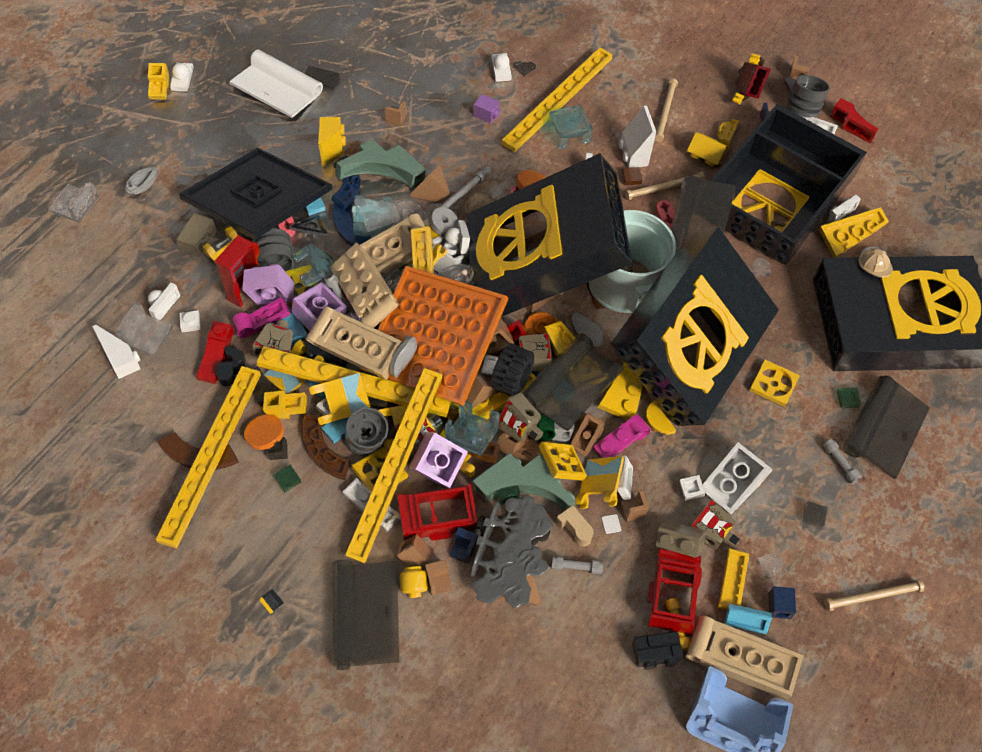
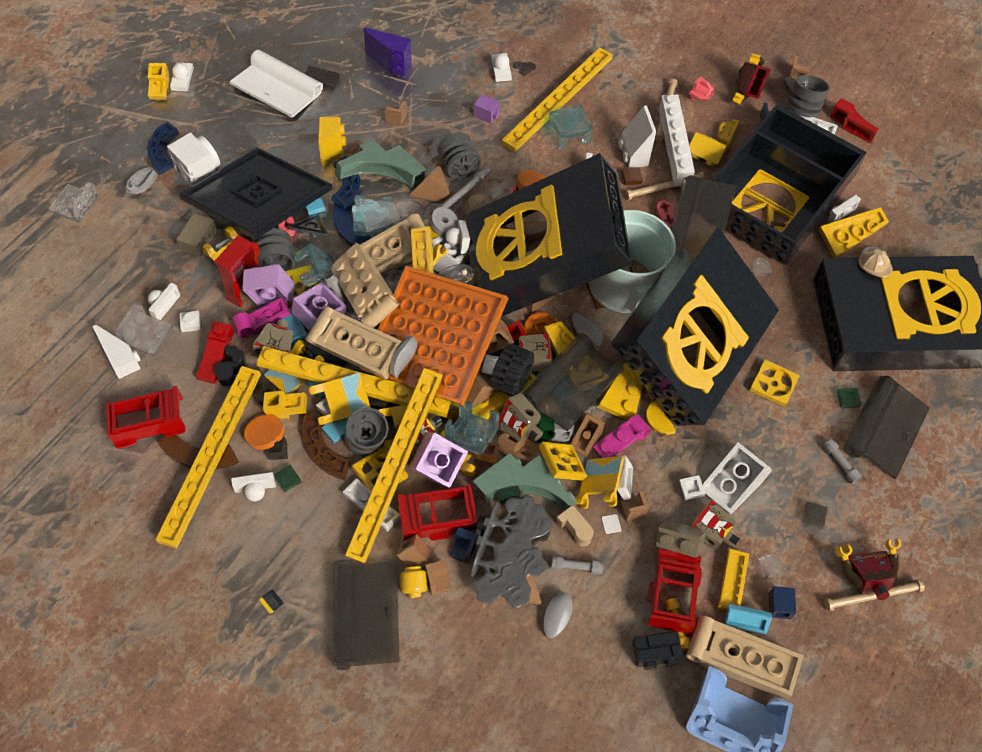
none -> red piece [106,386,186,449]
none -> dark blue tile [147,121,179,175]
none -> white piece [167,132,220,186]
none -> white tile [231,472,276,502]
none -> dark purple slope [363,27,412,76]
none -> dark grey wheel [437,132,481,179]
none -> light grey arm [544,592,572,639]
none -> white brick [659,95,695,186]
none -> coral piece [689,76,714,101]
none -> torso [835,538,901,600]

